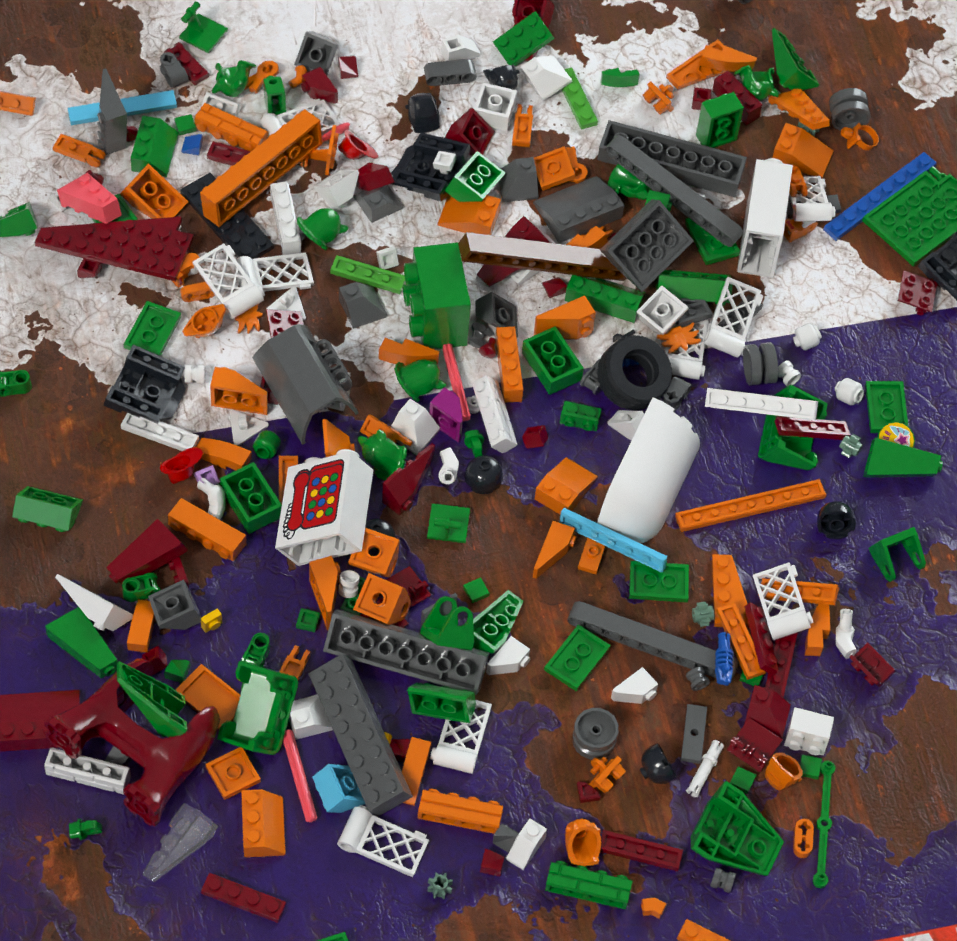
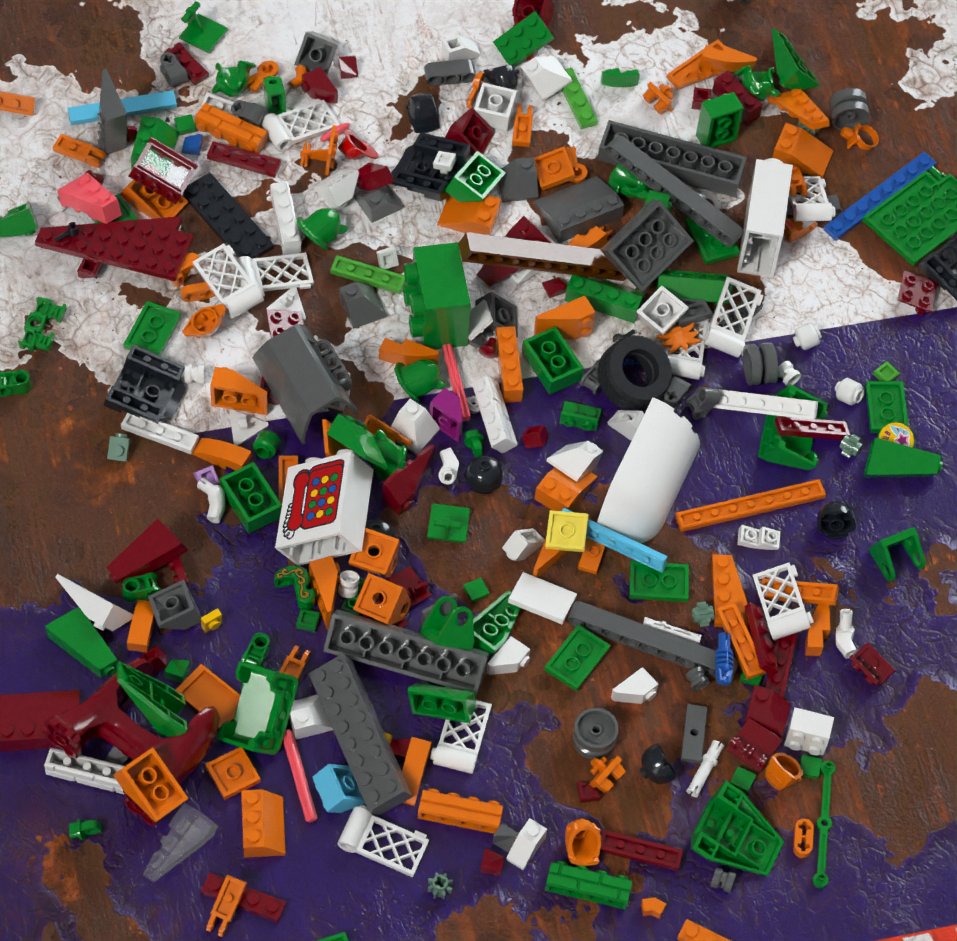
green slope [12,486,83,532] -> none
red piece [160,447,203,484] -> none
orange brick [168,498,246,561] -> none
orange brick [200,109,323,227] -> none
orange piece [235,304,263,334] -> none
none -> green piece [18,297,67,351]
none -> black hand [54,222,79,242]
none -> sand green bracket [107,433,132,462]
none -> orange slope [113,747,189,822]
none -> dark red window [128,137,198,204]
none -> orange hinge [206,875,247,937]
none -> dark grey piece [231,100,267,126]
none -> green animal [274,566,316,610]
none -> green slope [326,414,388,470]
none -> orange piece [466,71,486,108]
none -> white piece [468,300,493,341]
none -> white slope [502,528,545,561]
none -> white tile [508,572,577,624]
none -> light yellow plate [545,510,589,552]
none -> white slope [546,441,603,482]
none -> white pin [643,617,702,644]
none -> dark grey piece [686,387,720,420]
none -> white slope [737,525,780,550]
none -> bright green tile [873,361,900,381]

